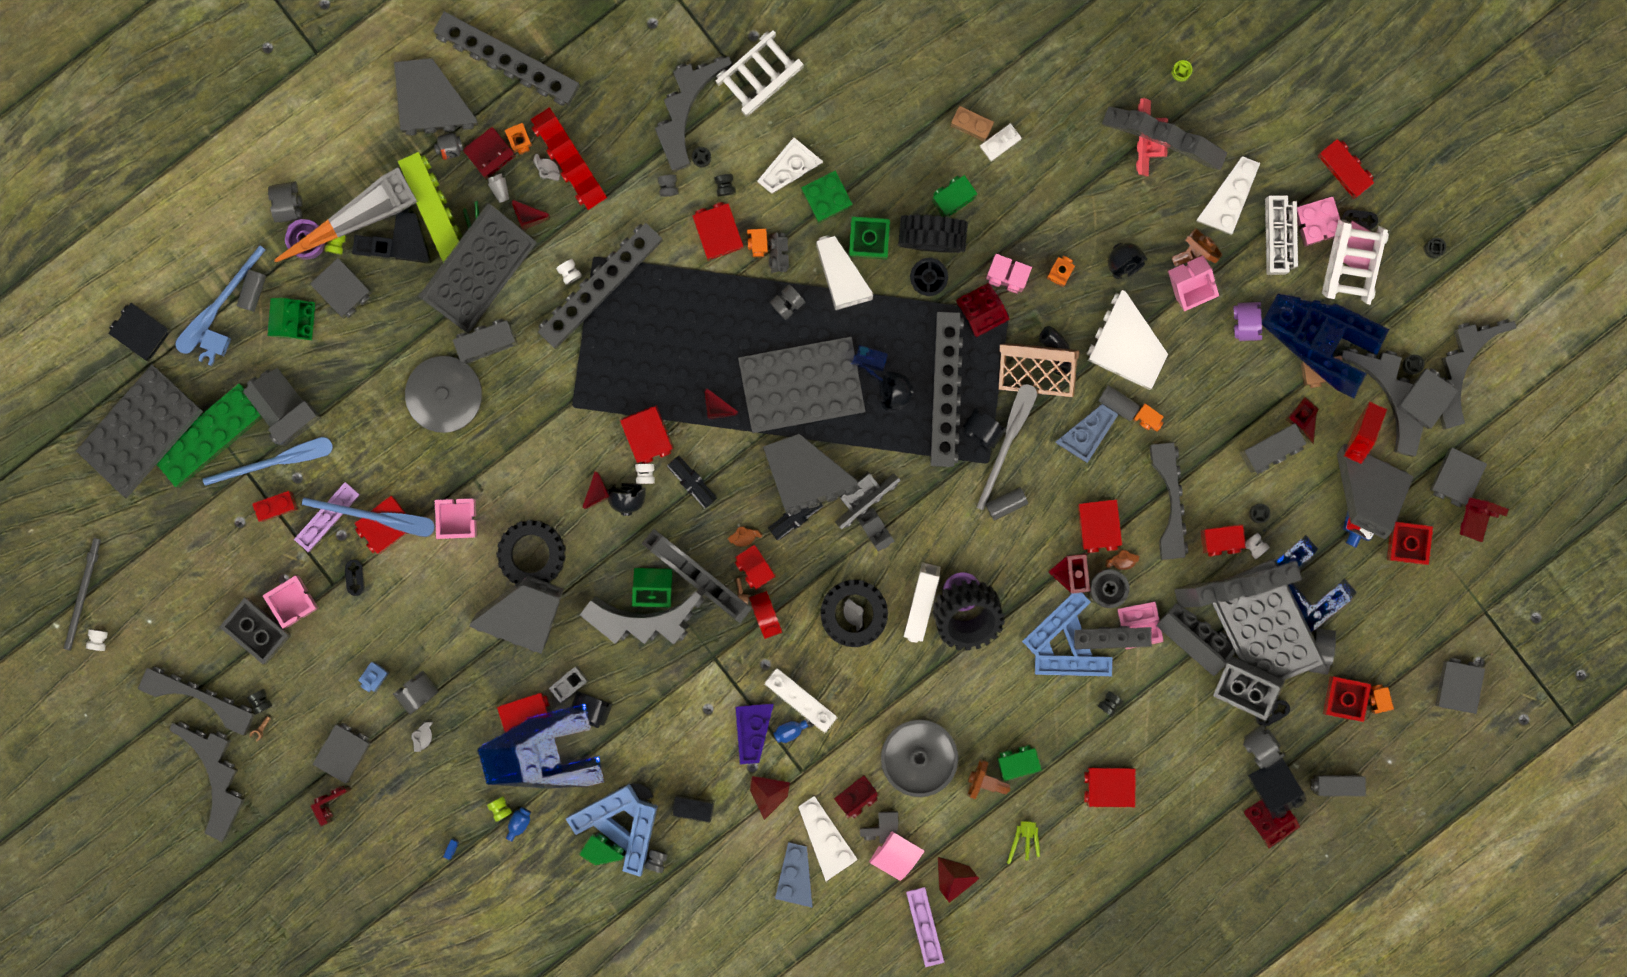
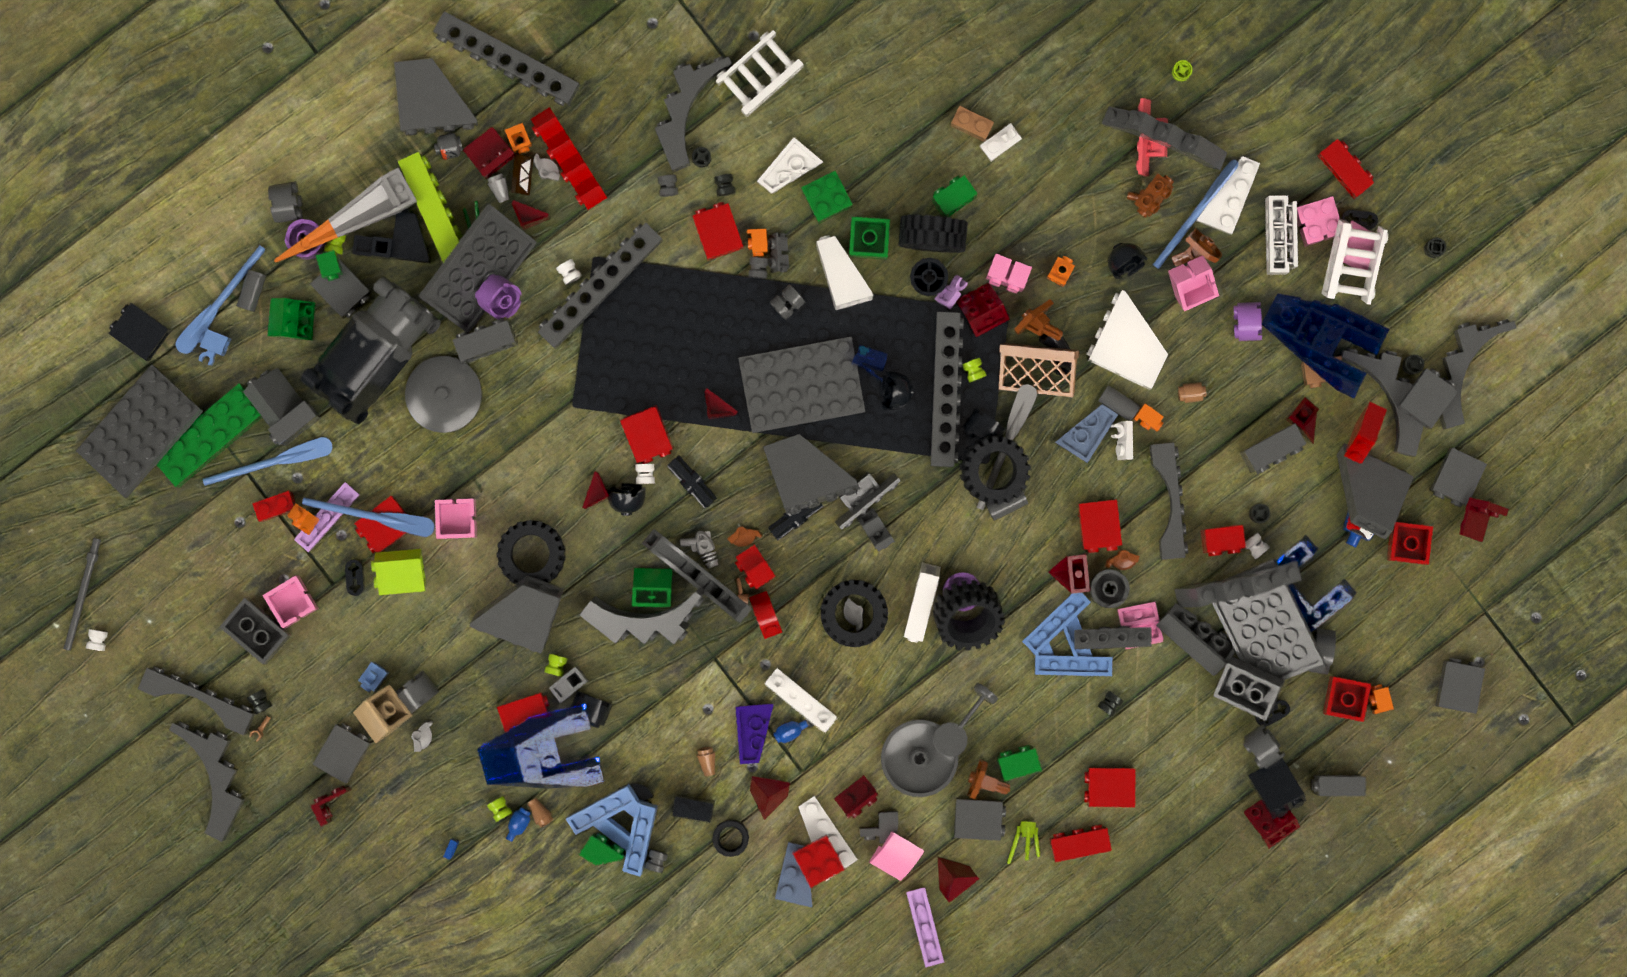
none -> orange brick [287,503,320,535]
none -> piece [301,277,441,424]
none -> green brick [316,250,343,281]
none -> tan slope [353,685,413,743]
none -> lime brick [371,549,426,595]
none -> medium lavender brick [475,274,522,320]
none -> dark brown tile [511,155,534,196]
none -> medium nougat cone [527,798,553,828]
none -> lime wheel [544,653,568,677]
none -> light grey piece [680,531,719,569]
none -> medium nougat cone [696,747,715,776]
none -> black tyre [712,819,749,857]
none -> dark grey wheel [748,257,769,279]
none -> red brick [793,834,845,888]
none -> dark grey piece [933,683,998,757]
none -> lavender plate [935,275,968,309]
none -> dark grey brick [954,798,1006,841]
none -> black tyre [959,436,1031,505]
none -> lime wheel [962,358,987,383]
none -> dark orange piece [1014,299,1063,341]
none -> red brick [1049,824,1112,862]
none -> white plate [1111,421,1133,460]
none -> dark orange brick [1127,174,1174,218]
none -> medium blue piece [1153,160,1239,269]
none -> medium nougat brick [1178,382,1206,403]

